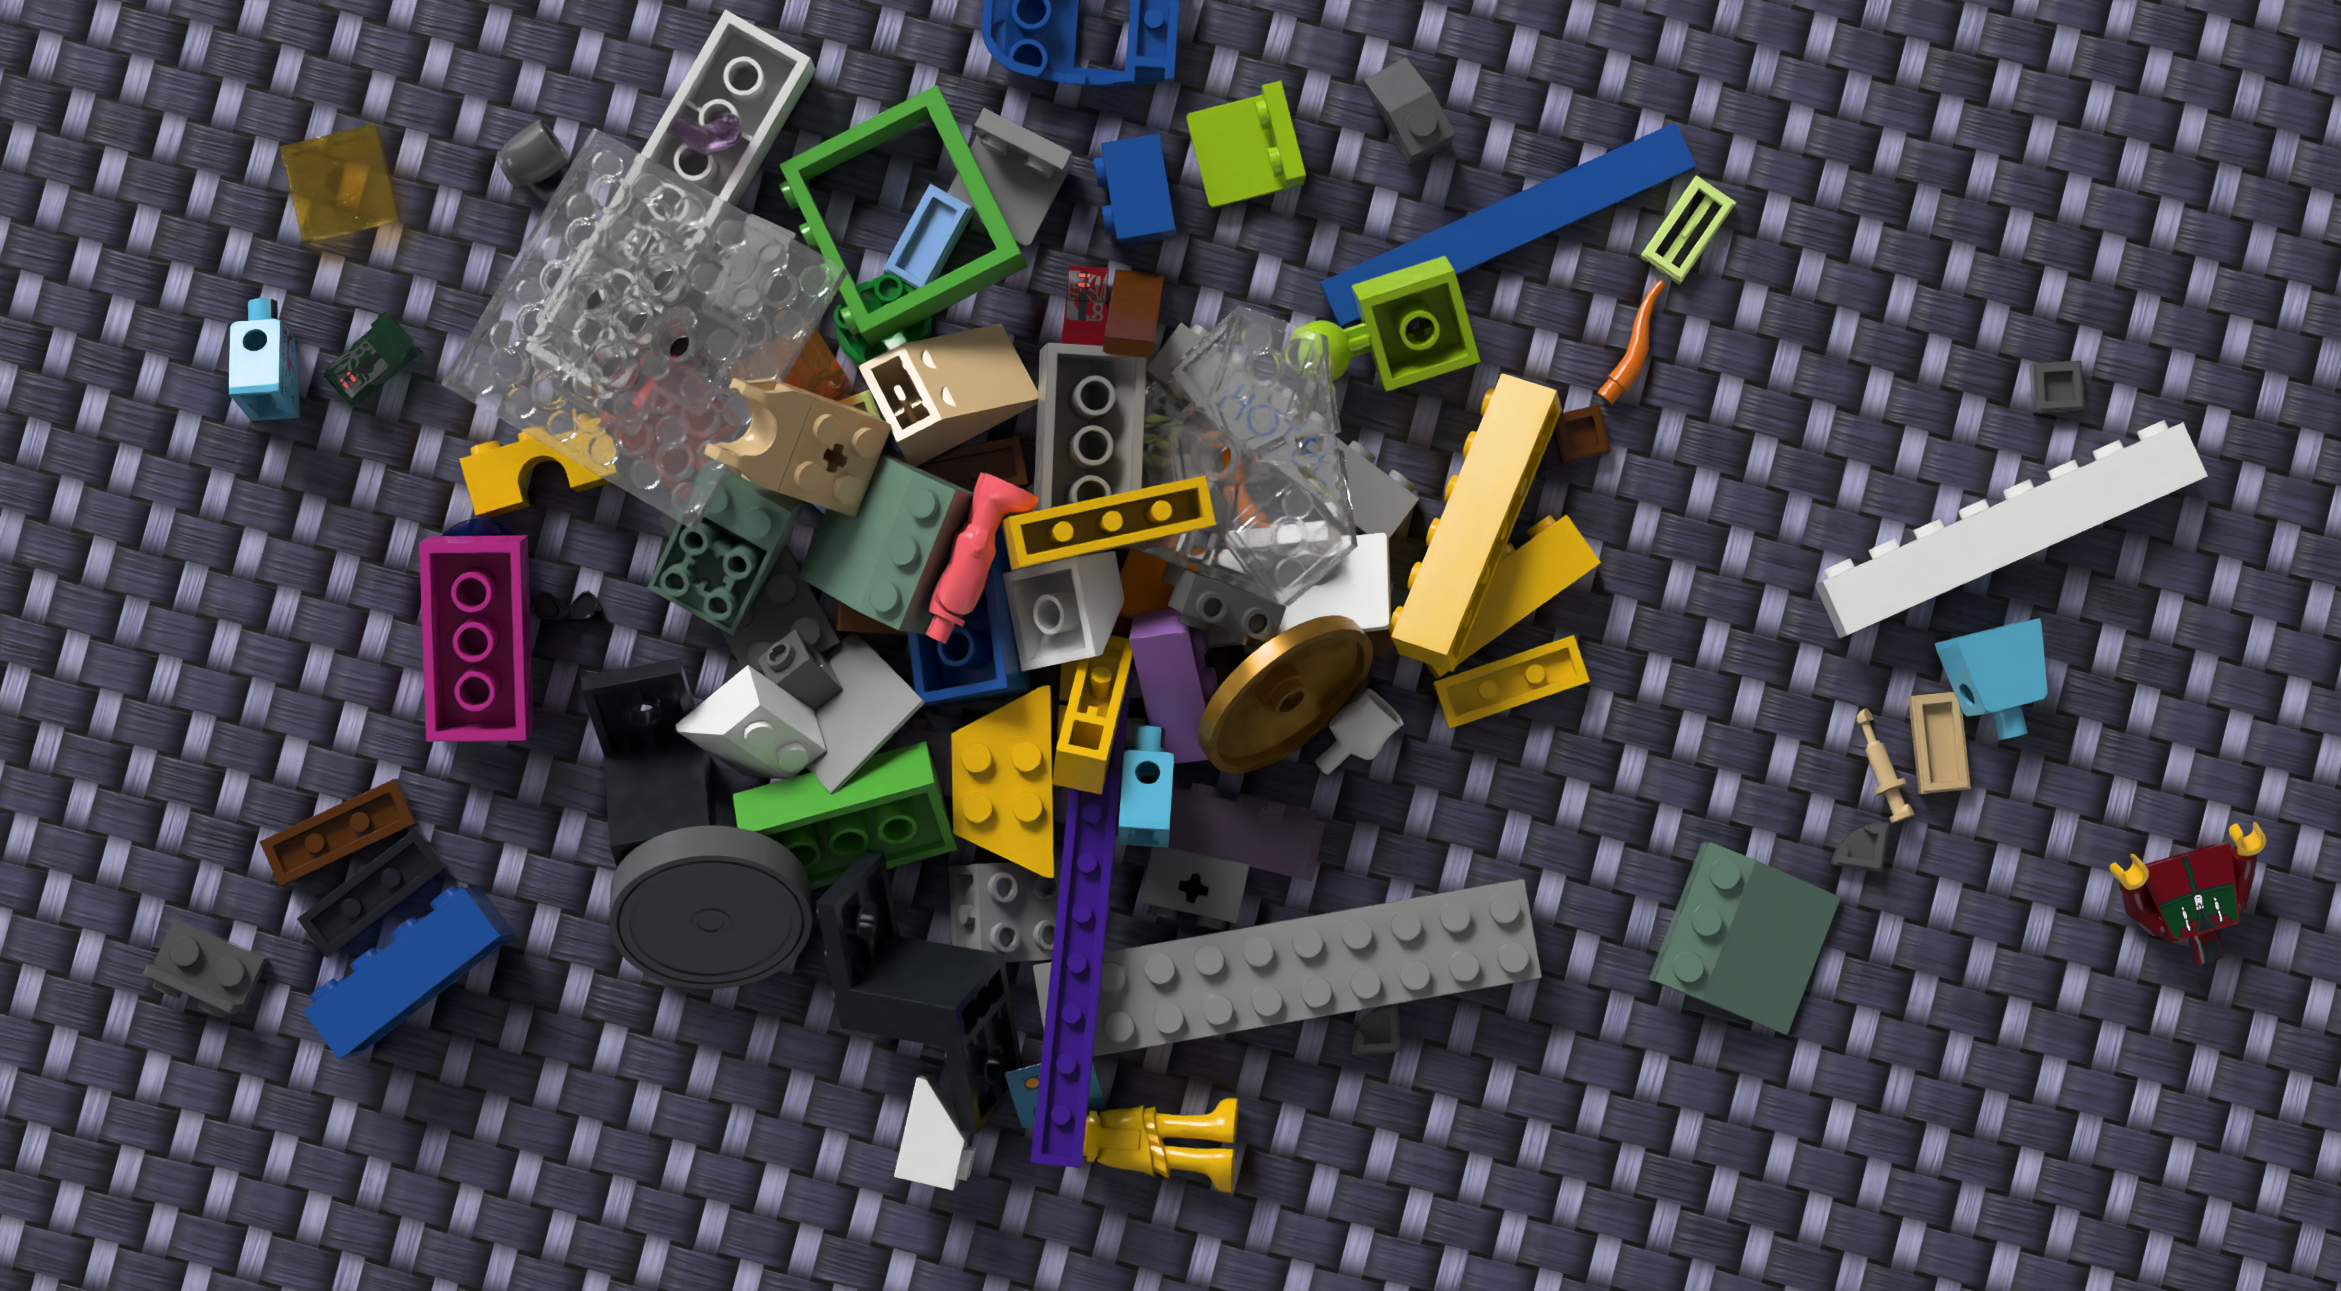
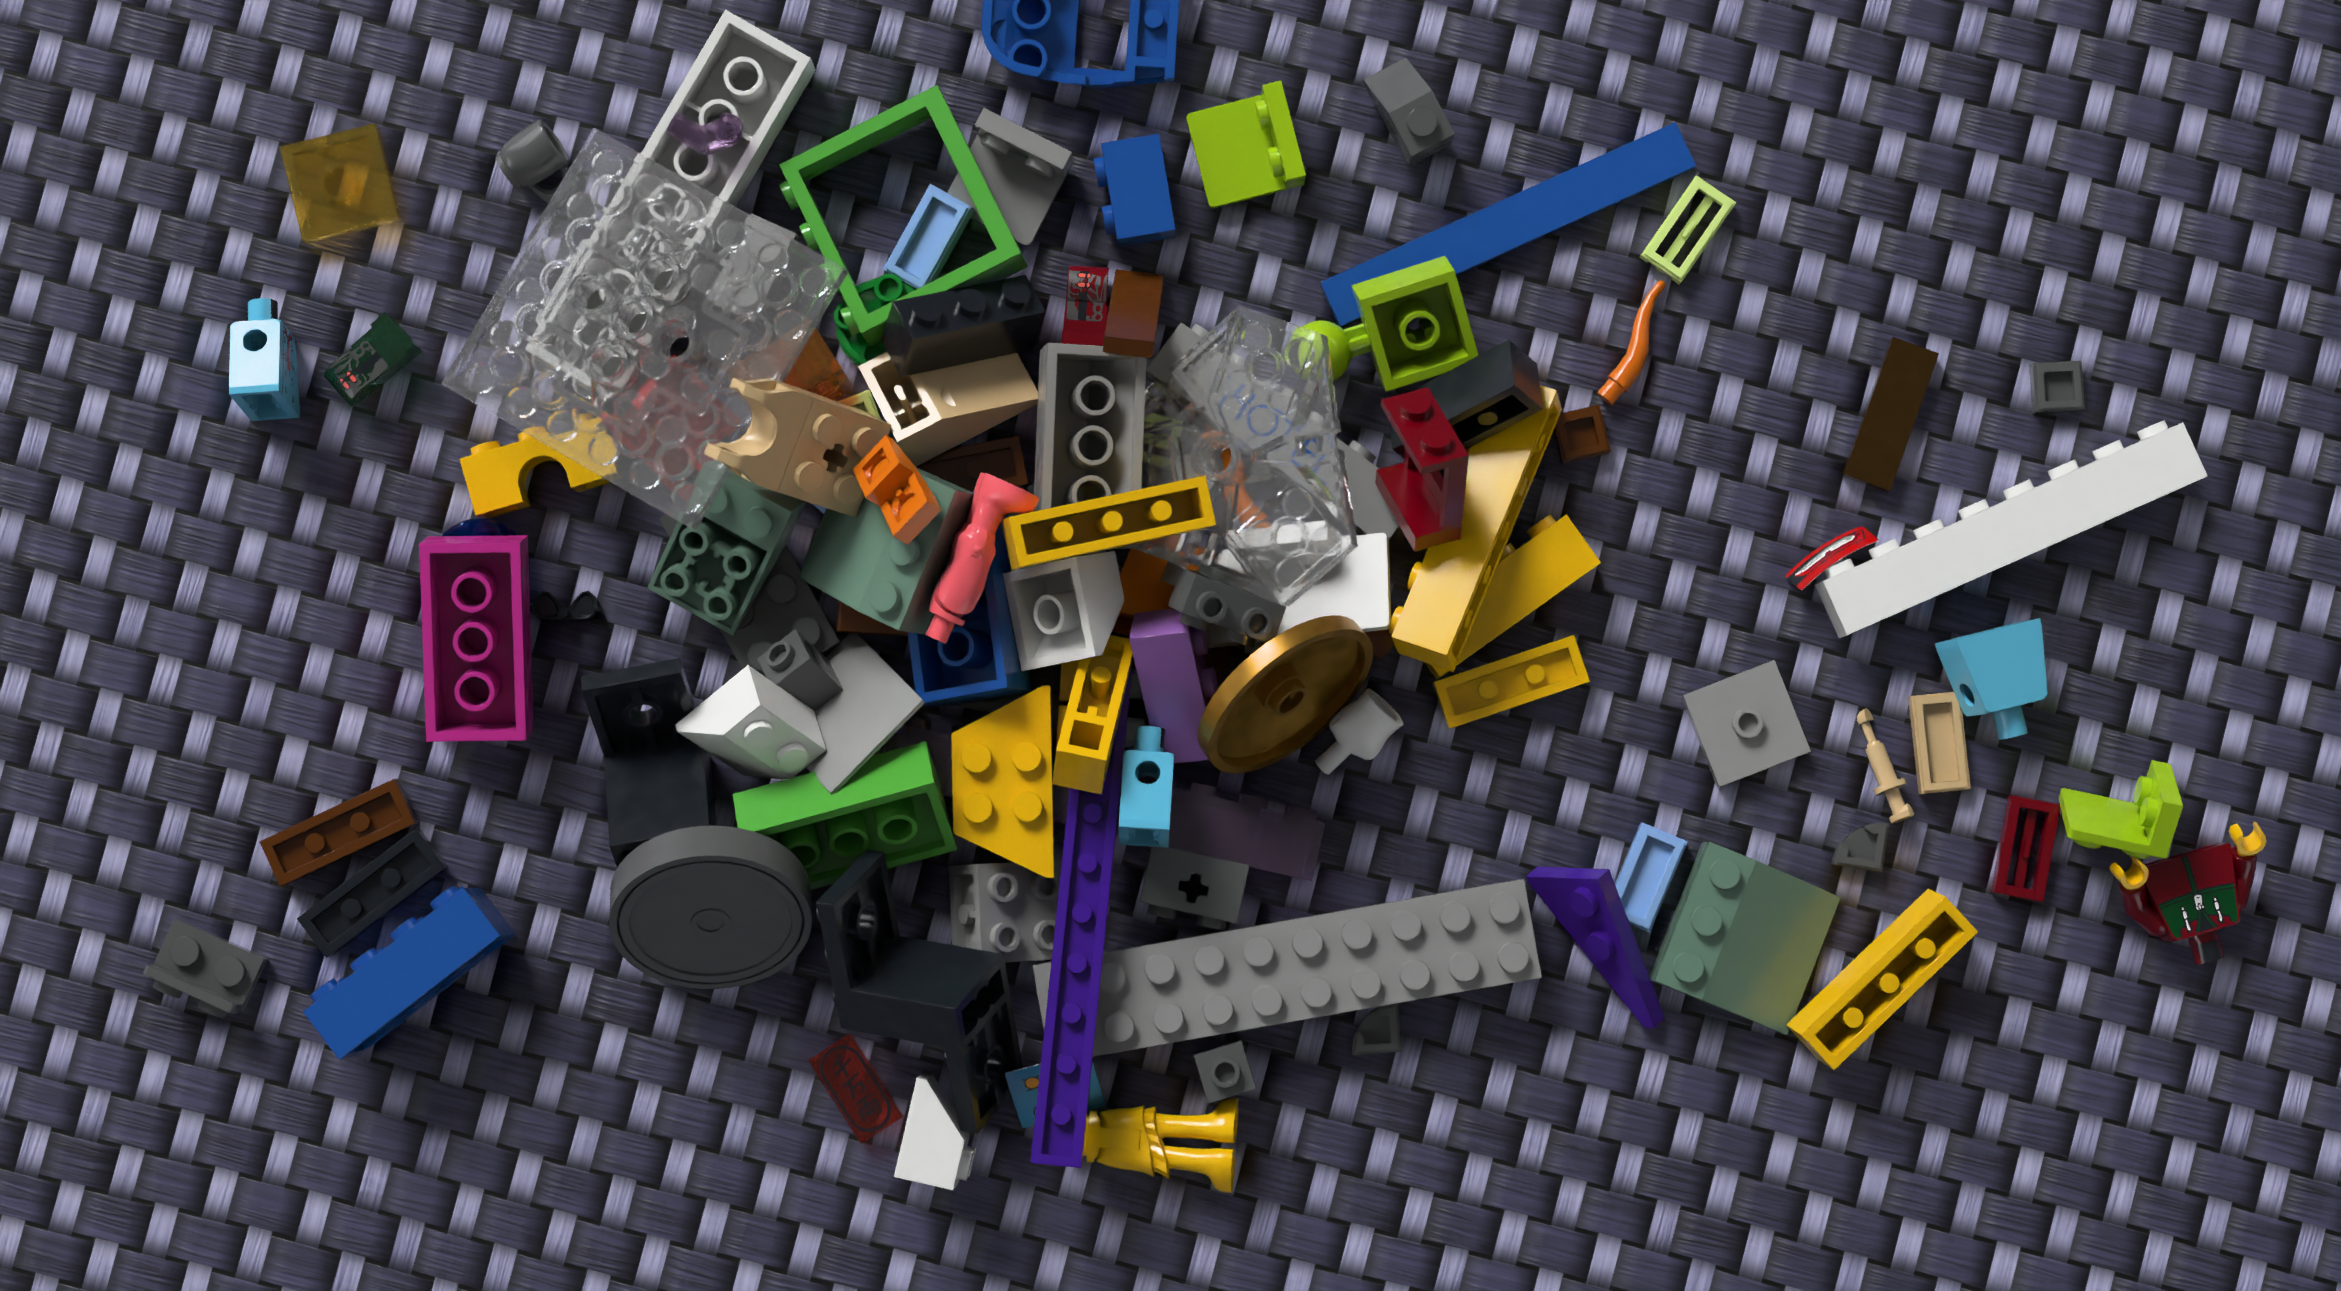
none -> clear red tile [808,1033,904,1144]
none -> orange slope [852,435,941,545]
none -> black brick [881,275,1046,377]
none -> dark grey brick [1193,1039,1256,1104]
none -> dark red window [1375,387,1469,552]
none -> black brick [1389,339,1543,459]
none -> dark purple wing [1526,866,1665,1029]
none -> light blue tile [1615,822,1688,933]
none -> light grey plate [1681,660,1811,788]
none -> sticker [1786,527,1878,590]
none -> yellow brick [1786,889,1978,1070]
none -> dark brown tile [1841,337,1939,493]
none -> dark red tile [1991,795,2060,902]
none -> lime bracket [2058,760,2183,859]

